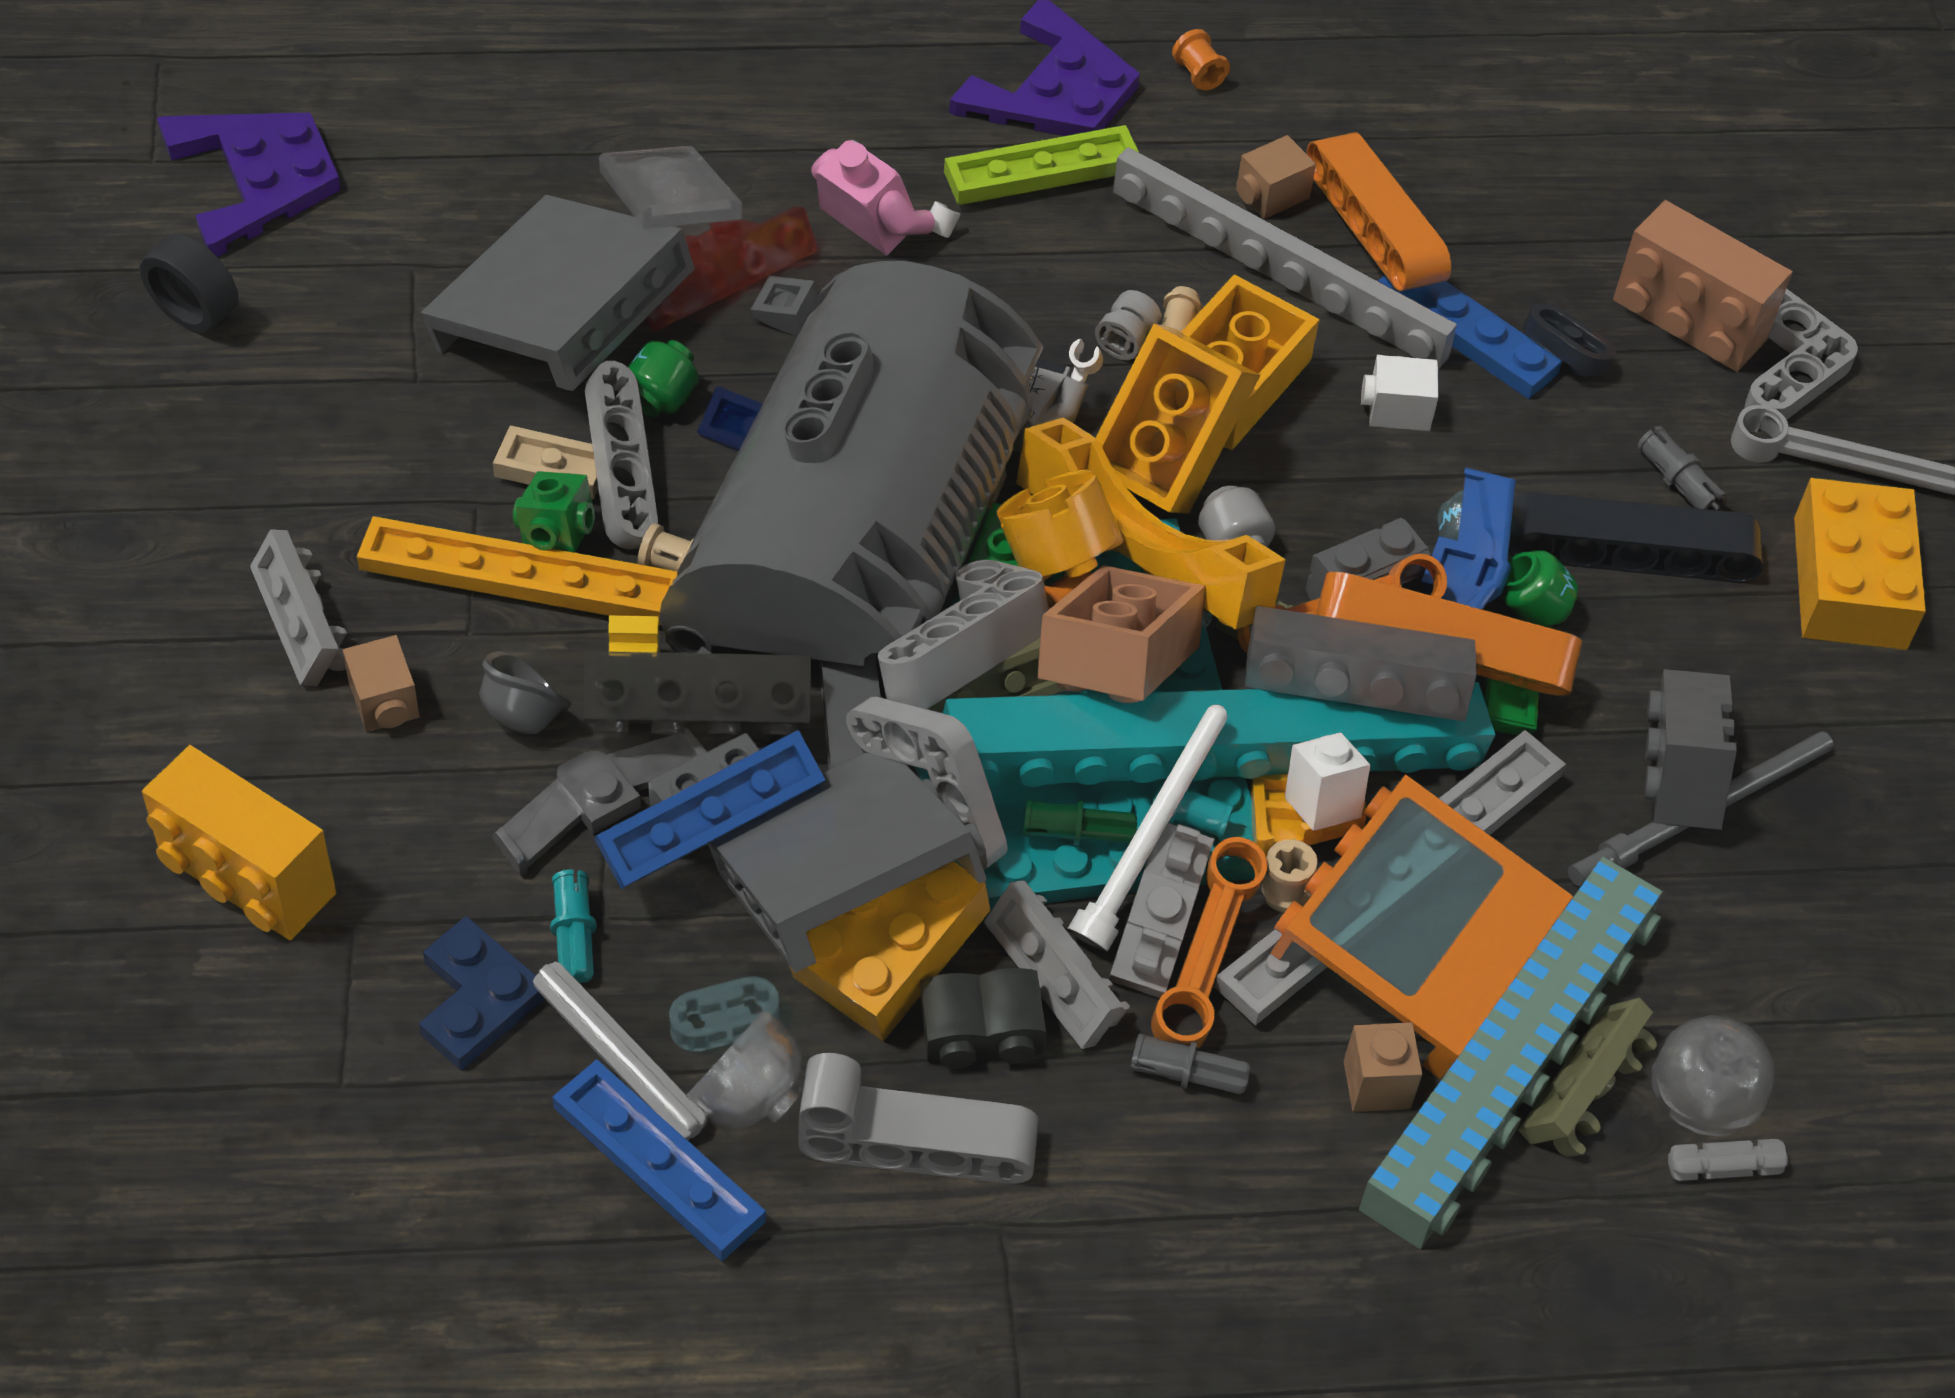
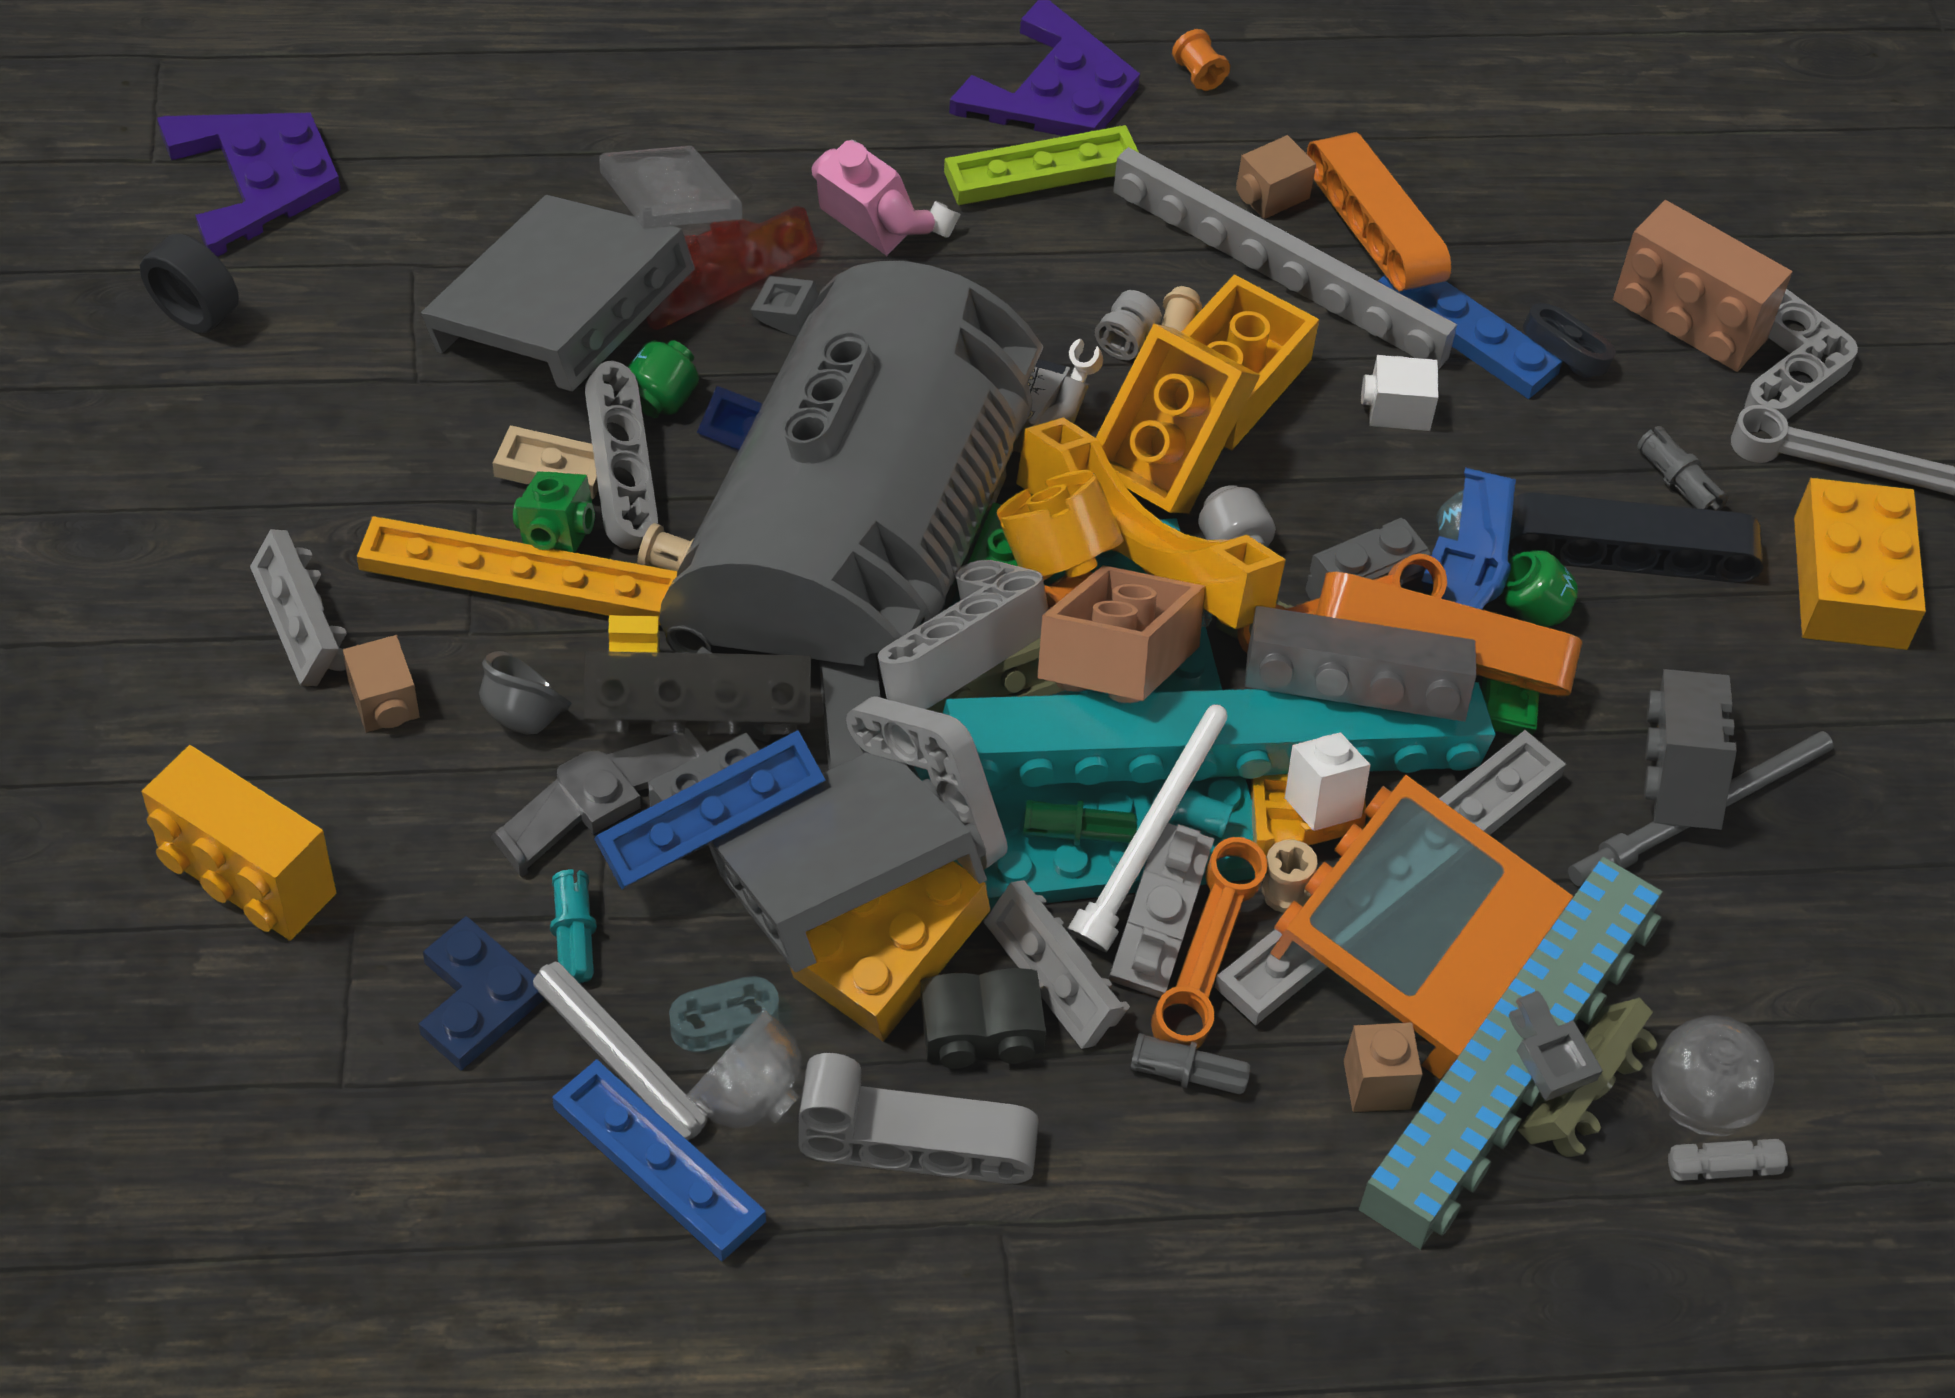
none -> dark grey plate [1509,991,1603,1101]

